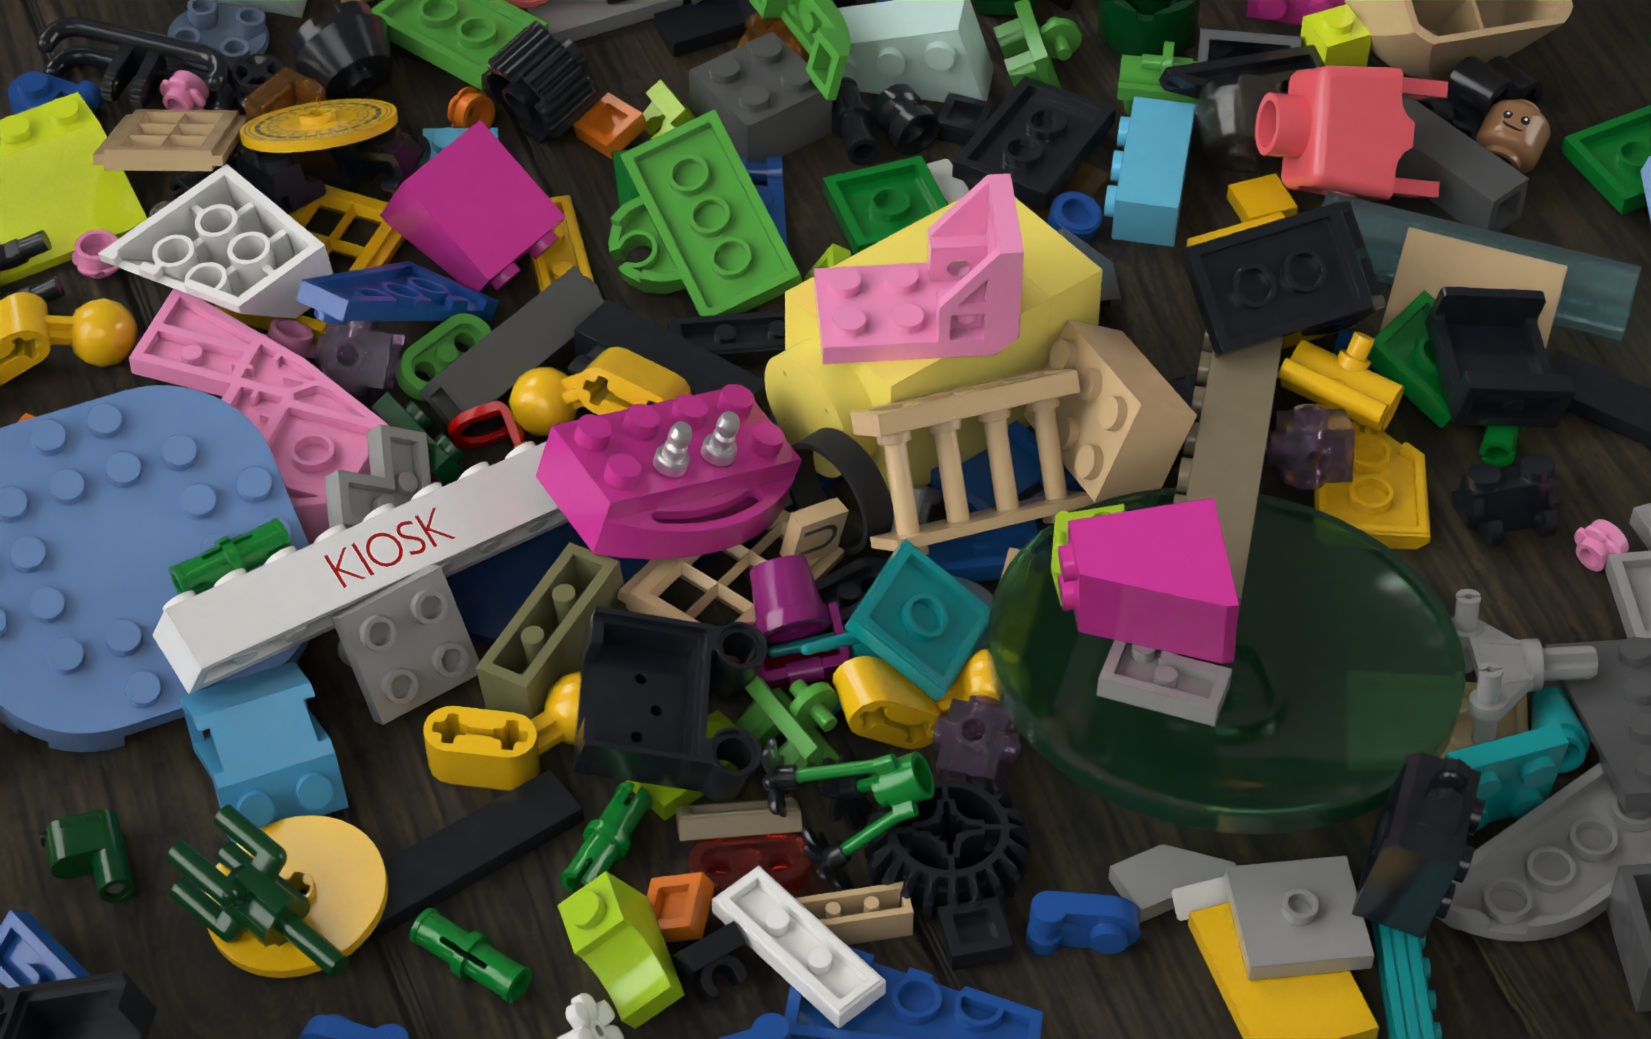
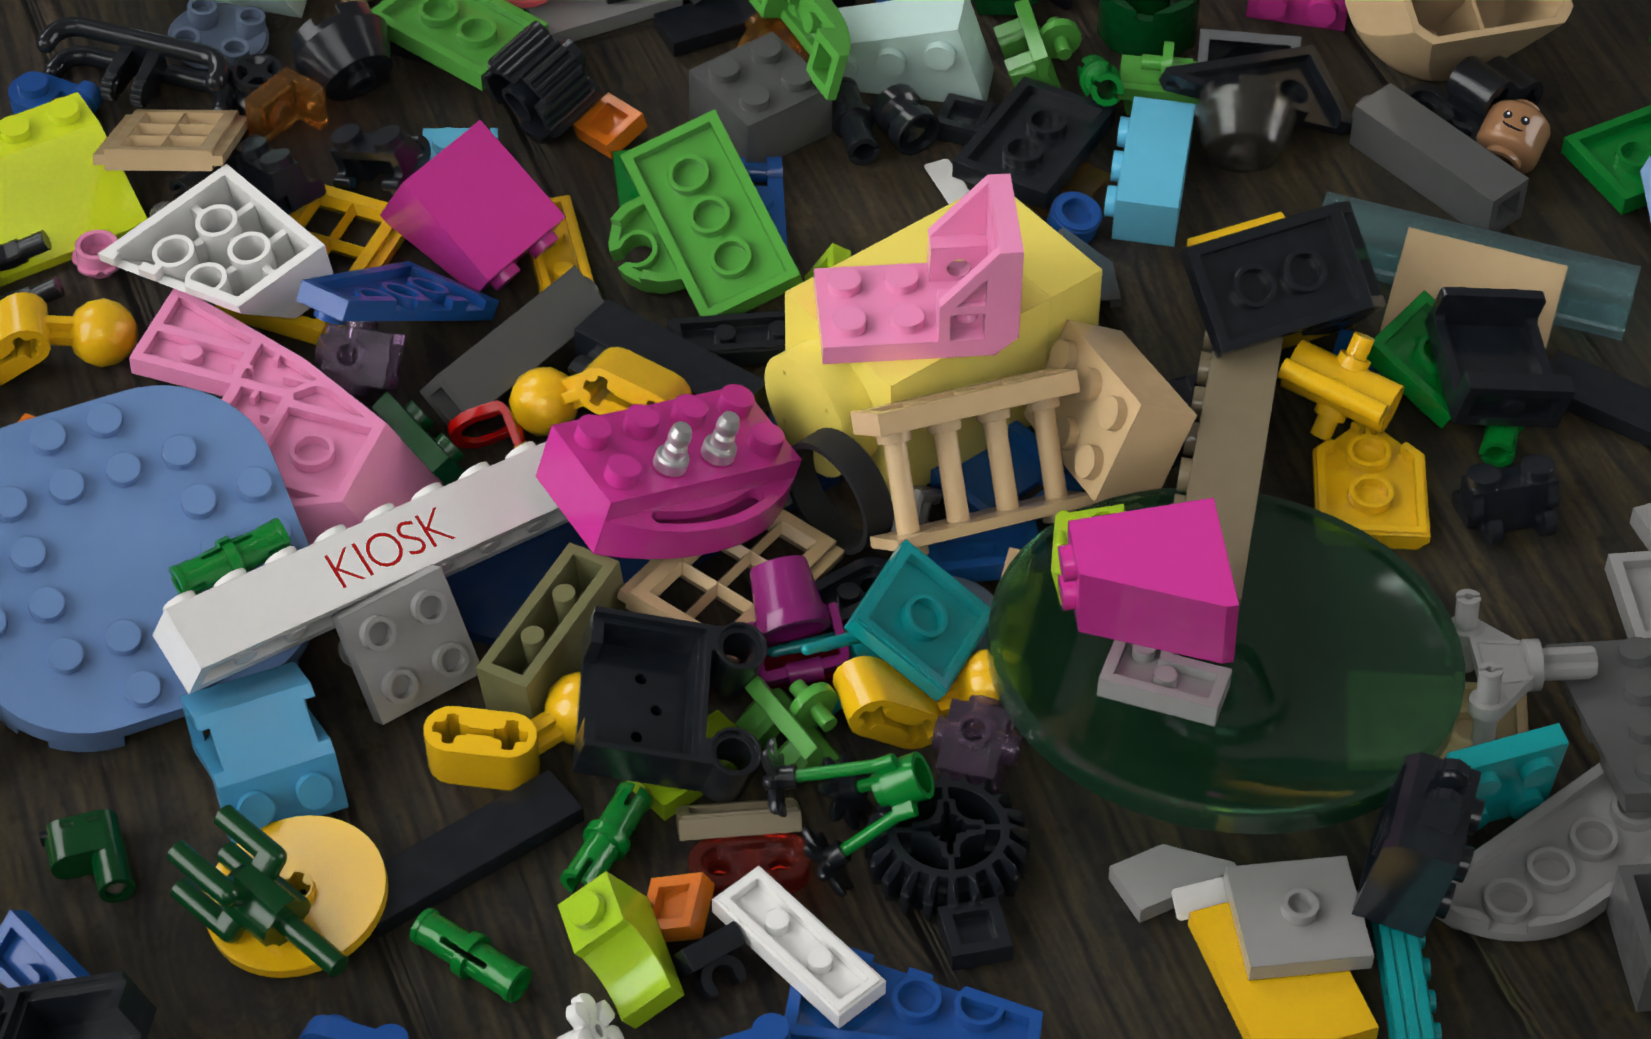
bright pink plate [159,70,209,110] -> none
yellow piece [239,99,398,153] -> none
bright pink plate [261,318,320,358] -> none
light grey plate [325,424,431,529] -> none
bright green plate [396,313,492,401] -> none
orange plate [447,86,495,129] -> none
lime tile [643,79,696,139] -> none
tan piece [760,882,914,958] -> none
tan tile [779,497,849,561] -> none
green plate [823,155,948,255] -> none
blue plate [1025,891,1140,956] -> none
yellow tile [1227,173,1298,223] -> none
coral piece [1255,66,1448,202] -> none
brick [1267,404,1355,490] -> none
neon yellow brick [1300,4,1371,67] -> none
teal cone [1531,687,1590,773] -> none
bright pink plate [1574,519,1629,572] -> none
none -> green pin [1077,54,1124,107]

